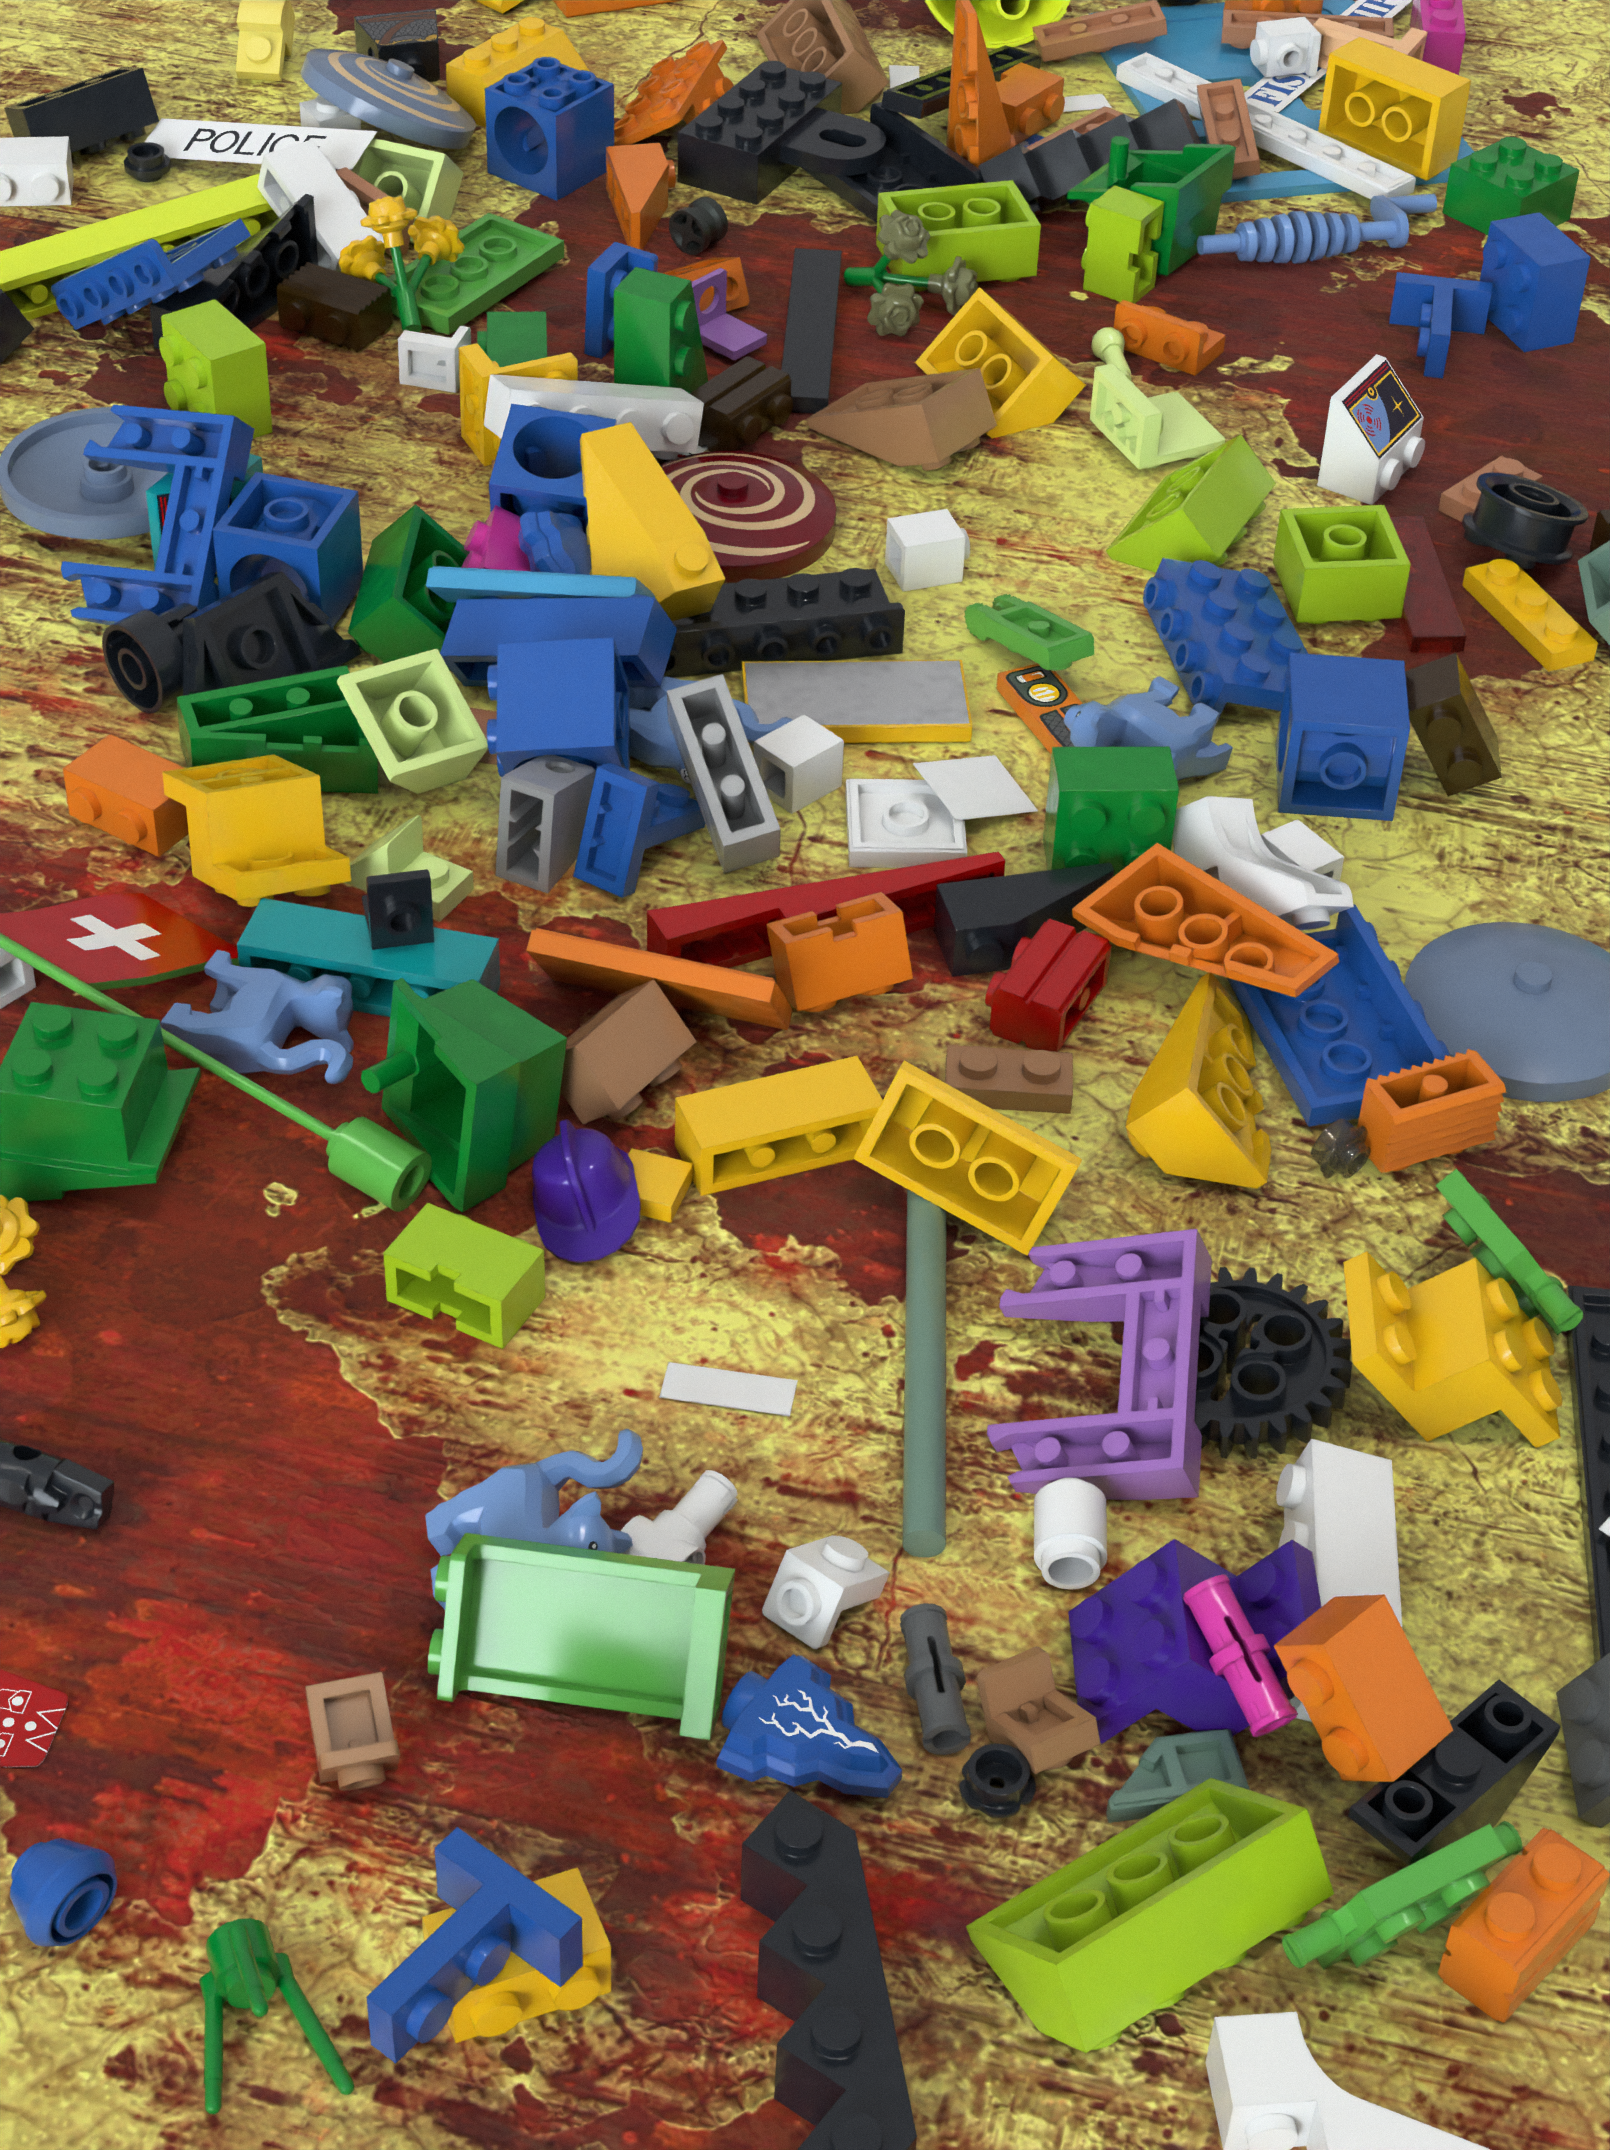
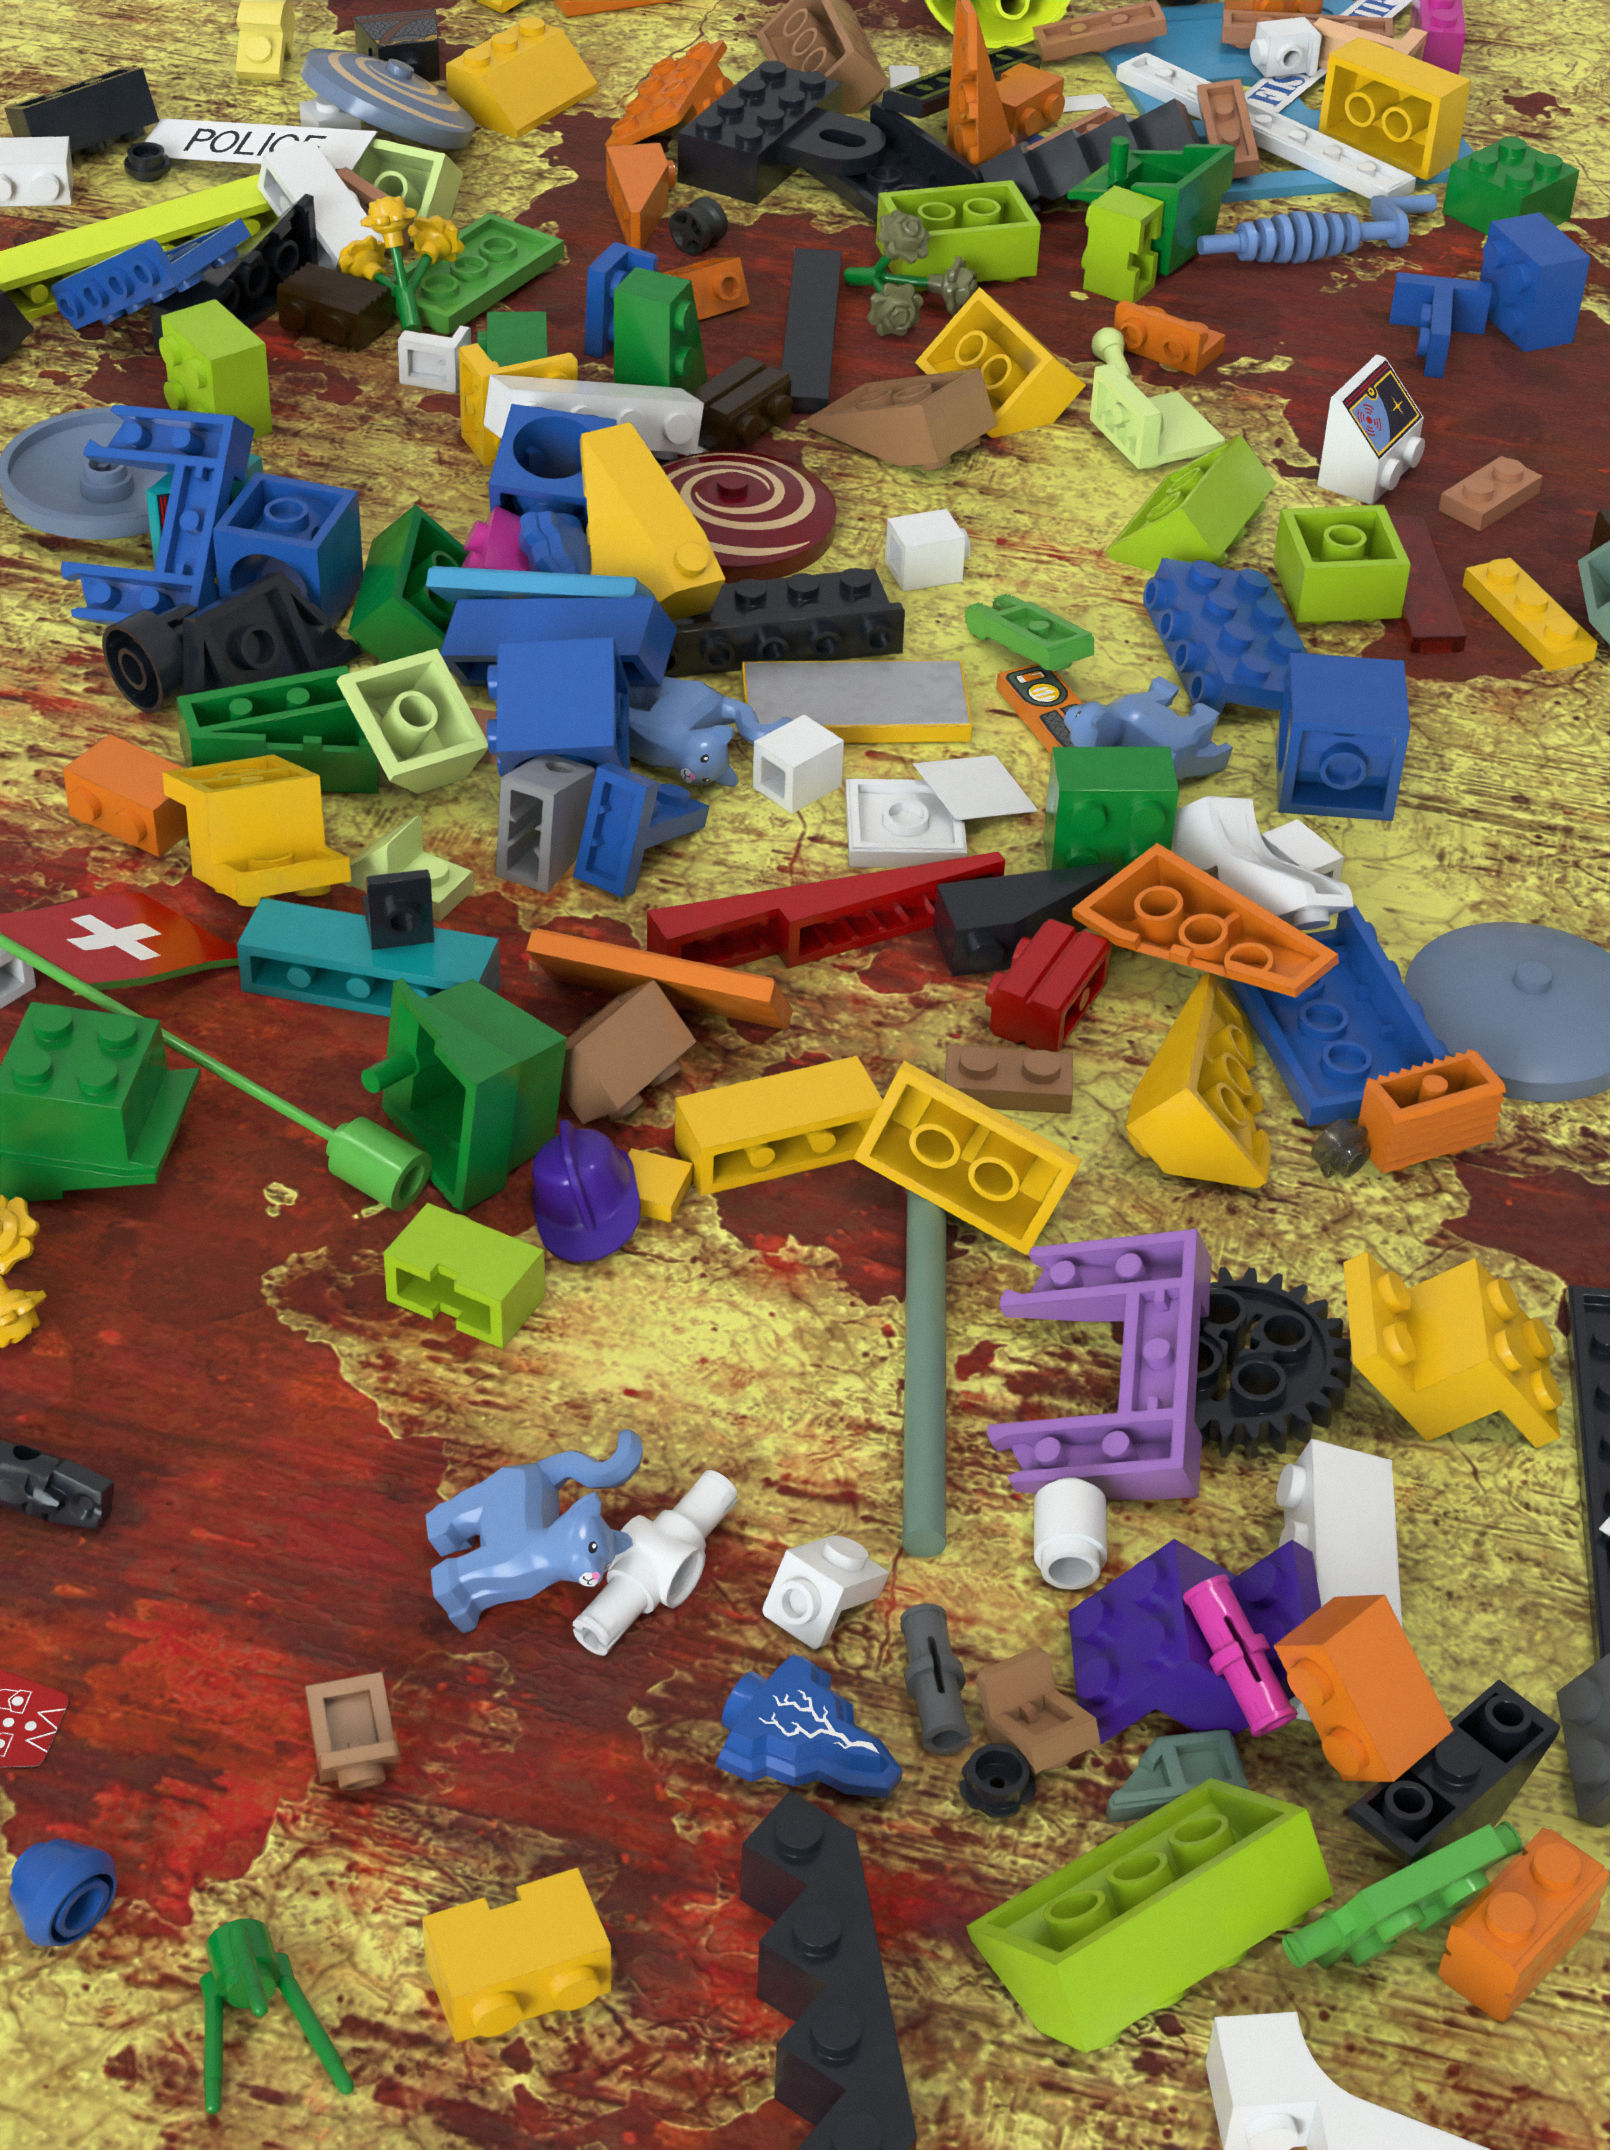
medium blue animal [161,950,354,1084] -> none
blue bracket [366,1827,583,2064] -> none
panel [428,1533,735,1740] -> none
blue brick [485,57,614,201] -> none
white sticker [659,1362,798,1416] -> none
light grey brick [667,674,781,874] -> none
medium lavender bracket [692,268,767,360] -> none
orange brick [766,892,913,1012] -> none
dark brown brick [1405,653,1502,796] -> none
bright green plate [1435,1169,1583,1335] -> none
black wheel [1462,473,1589,569] -> none

